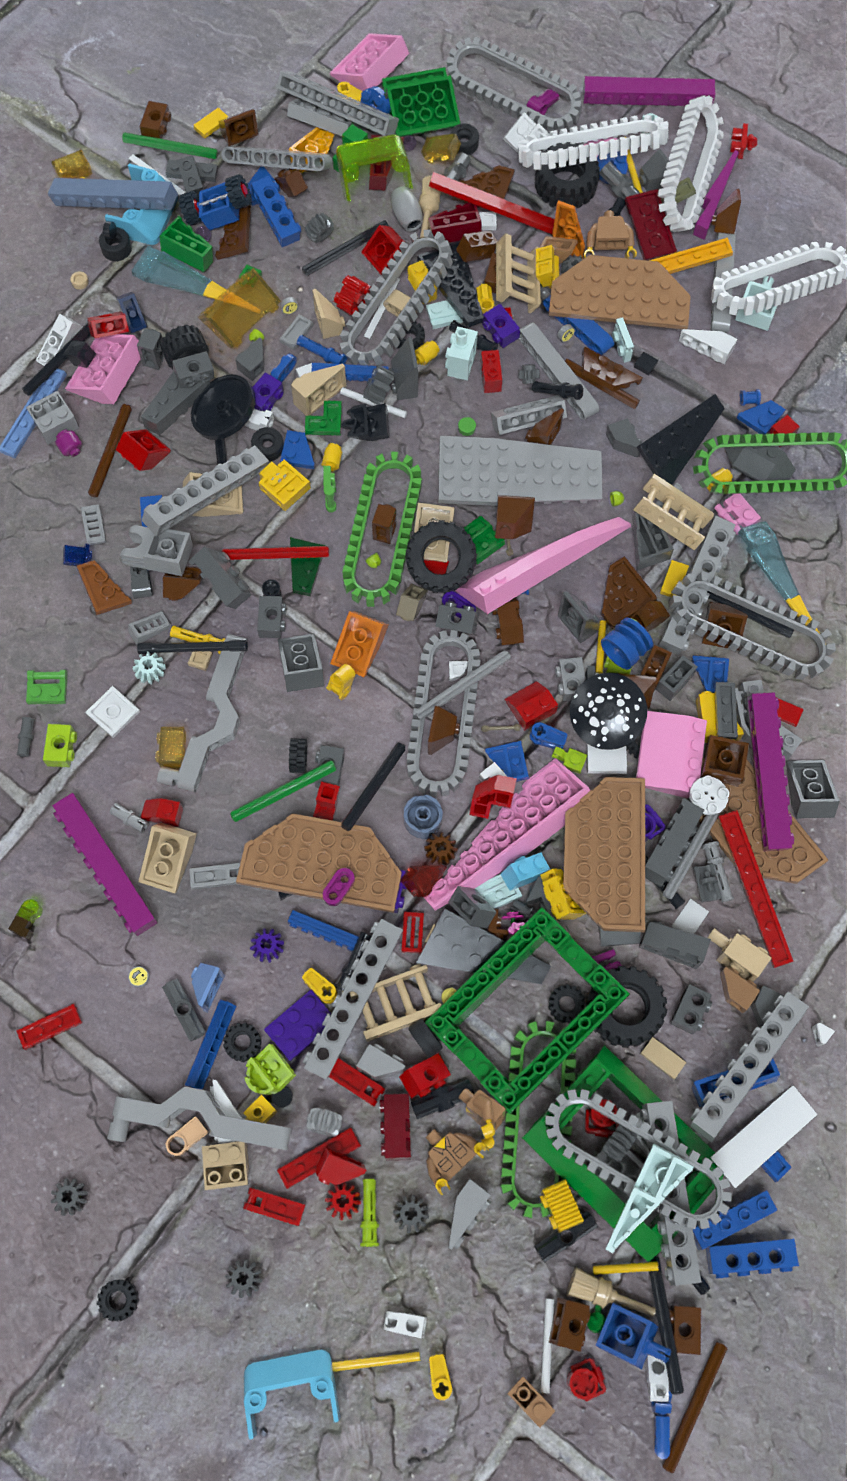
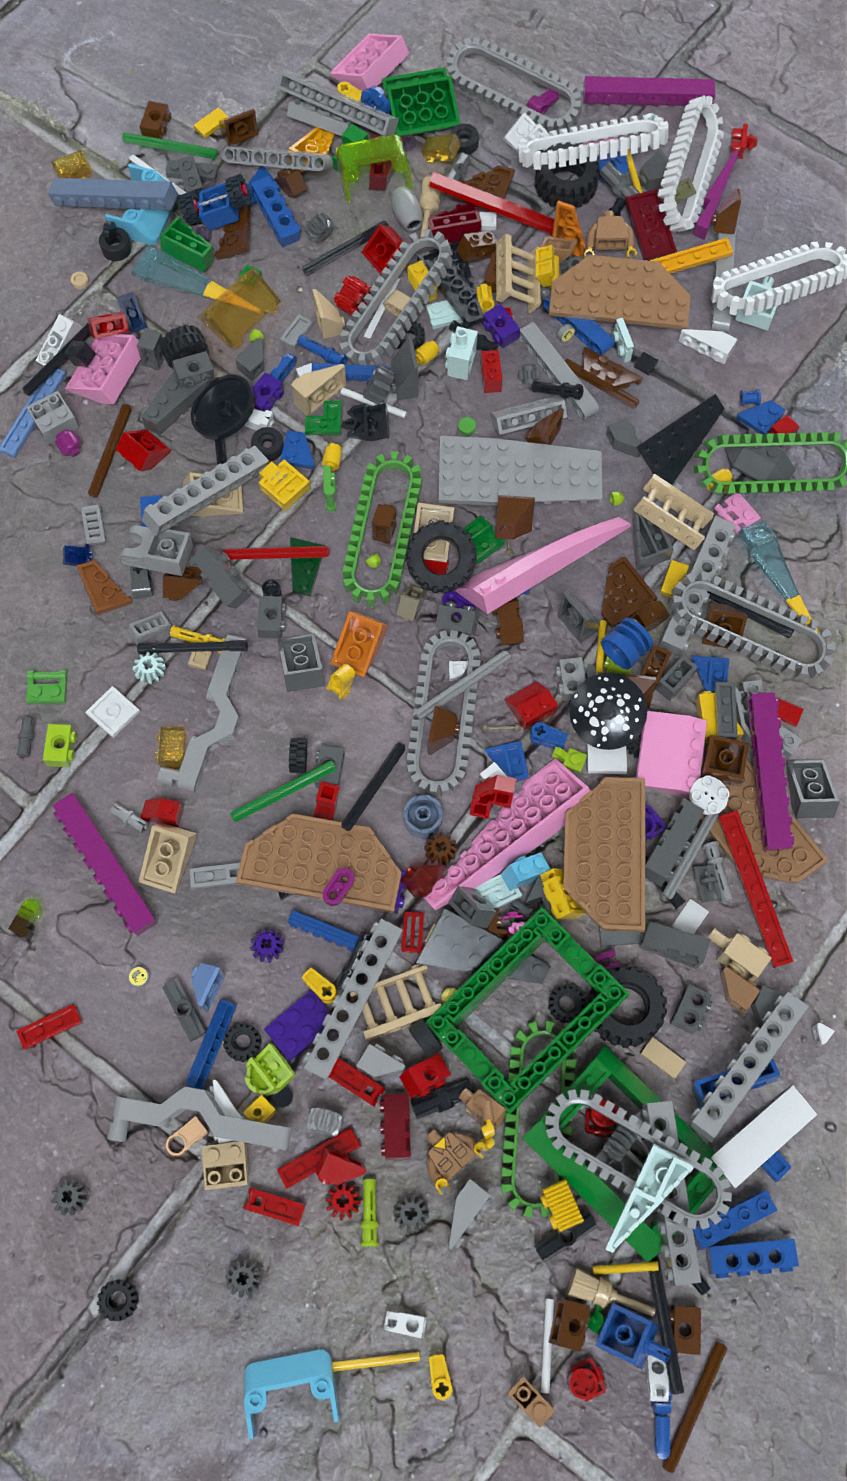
tile [280,297,298,314] -> none

